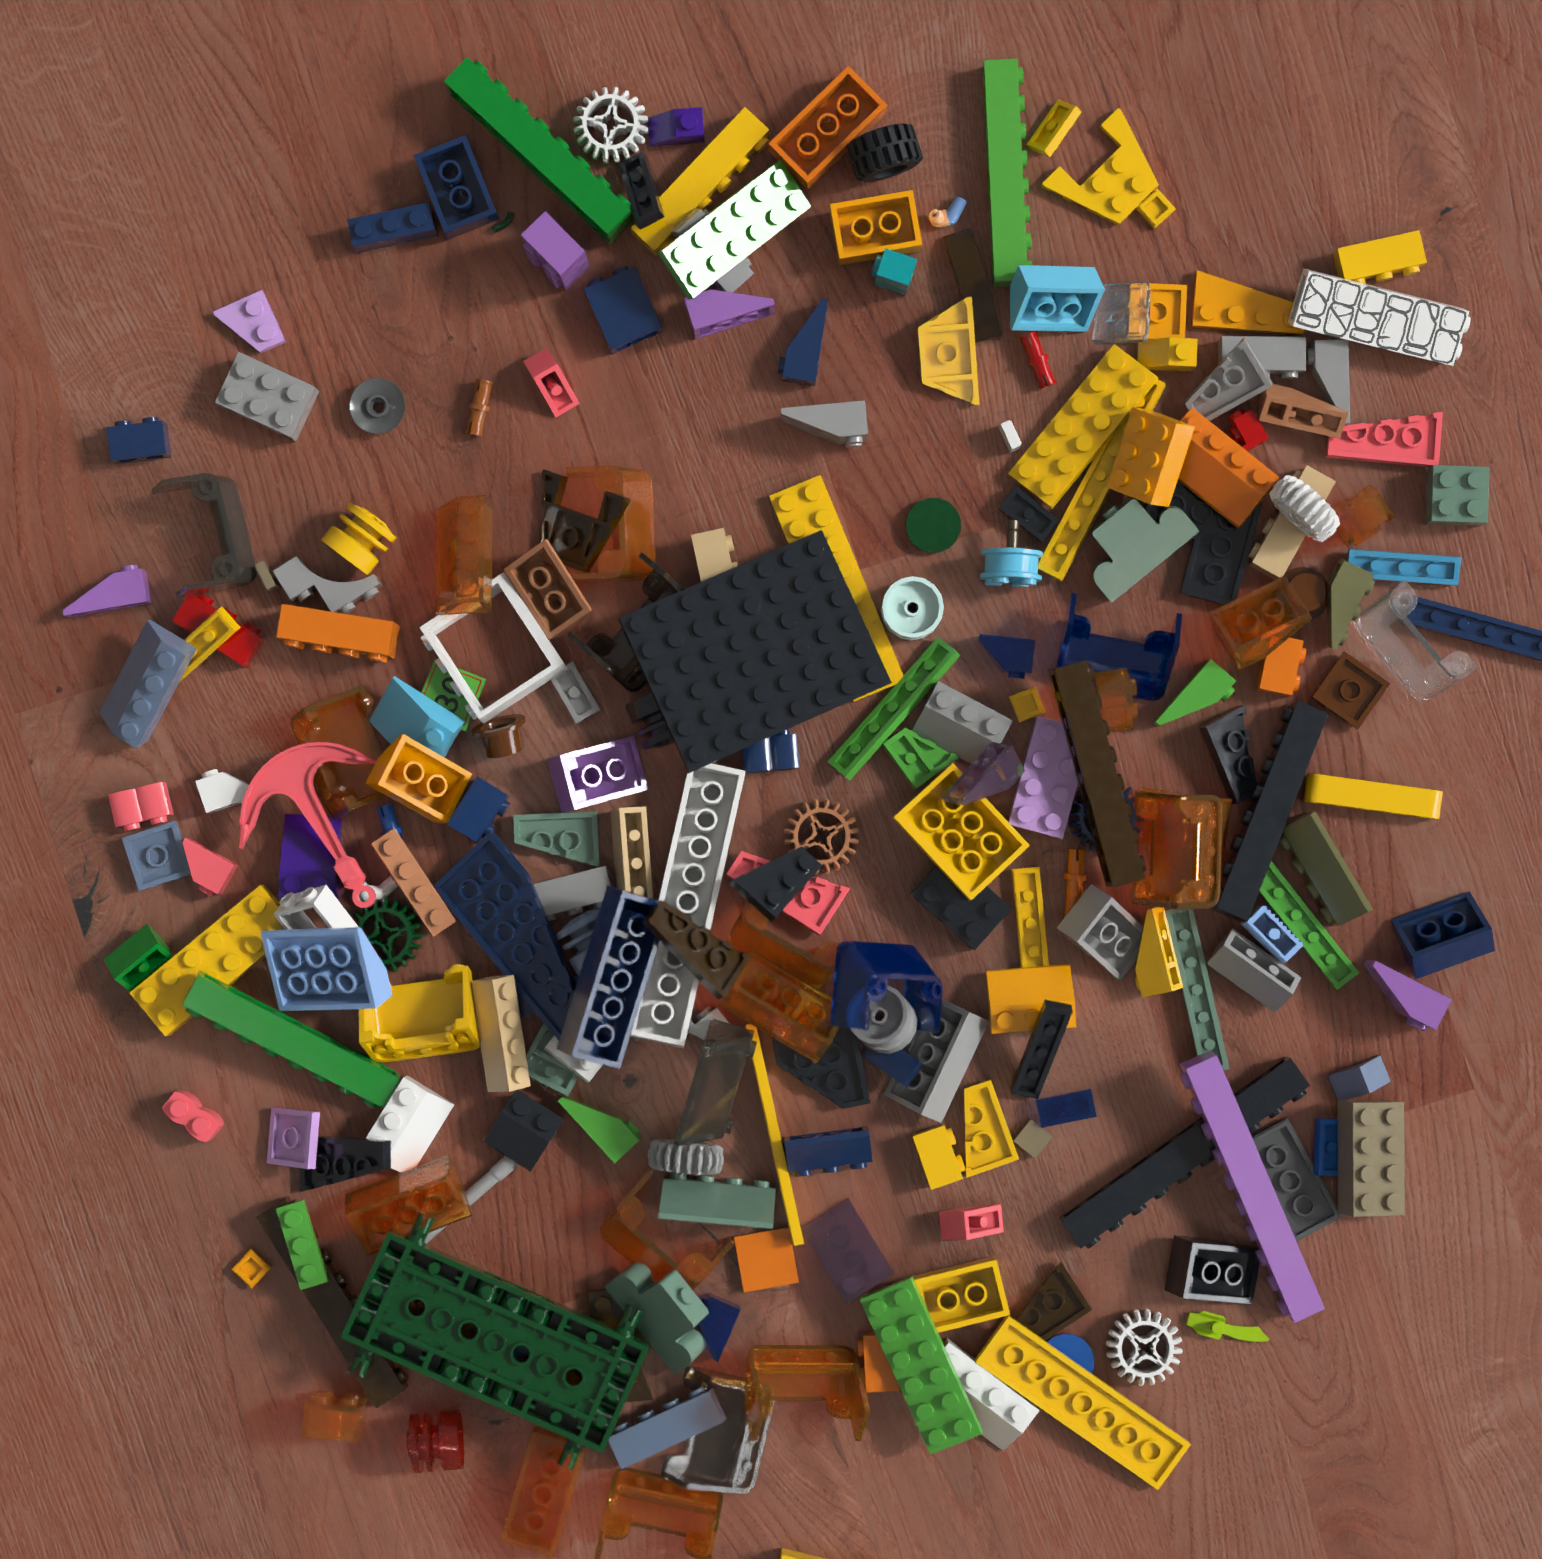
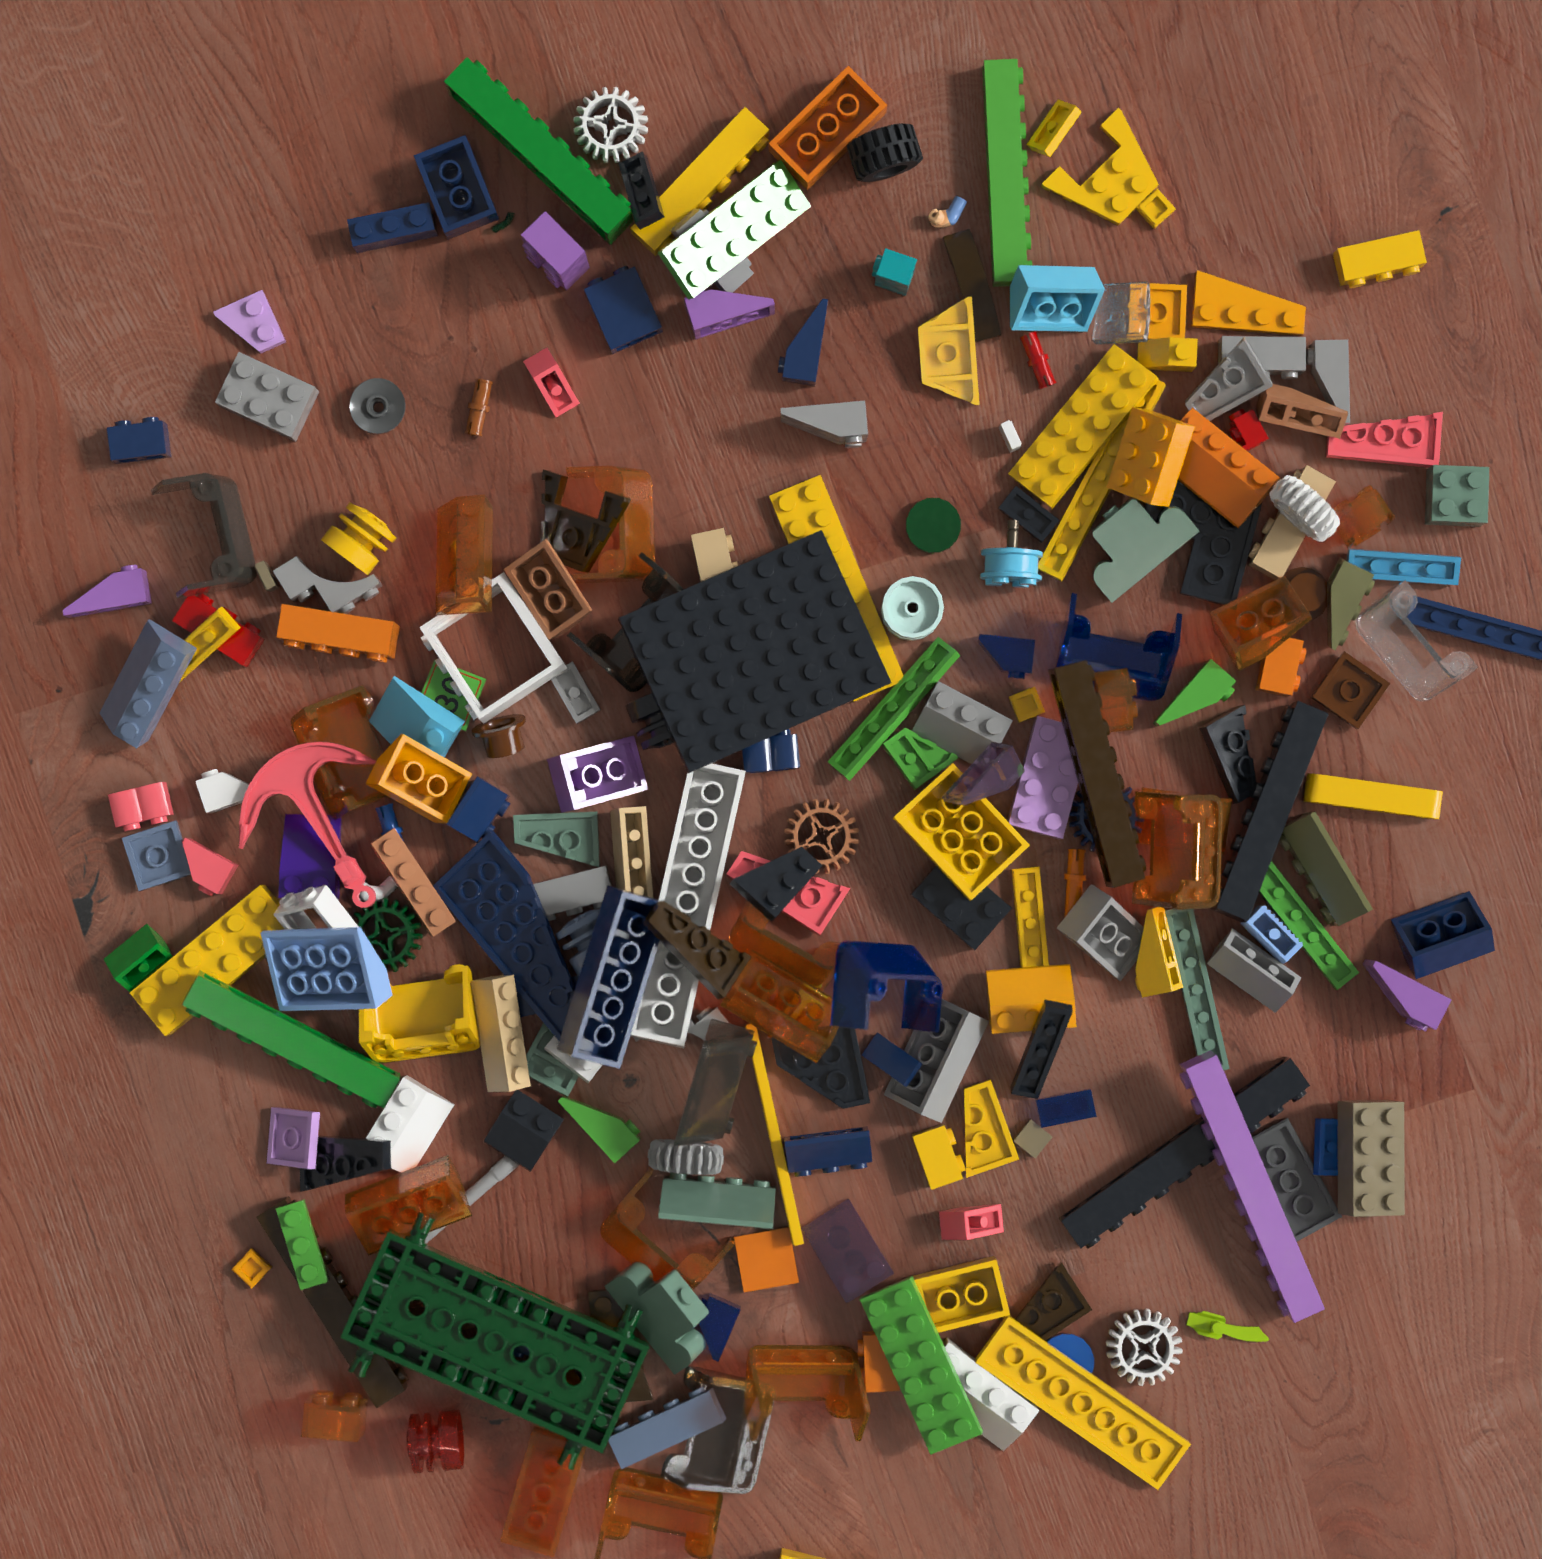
coral brick [162,1090,225,1142] -> none
dark purple slope [648,107,705,147] -> none
light orange brick [829,190,922,265] -> none
light grey wheel [848,984,917,1054] -> none
black slope [1165,1235,1260,1304] -> none
white brick [1288,268,1471,366] -> none
sand blue slope [1327,1055,1391,1101] -> none

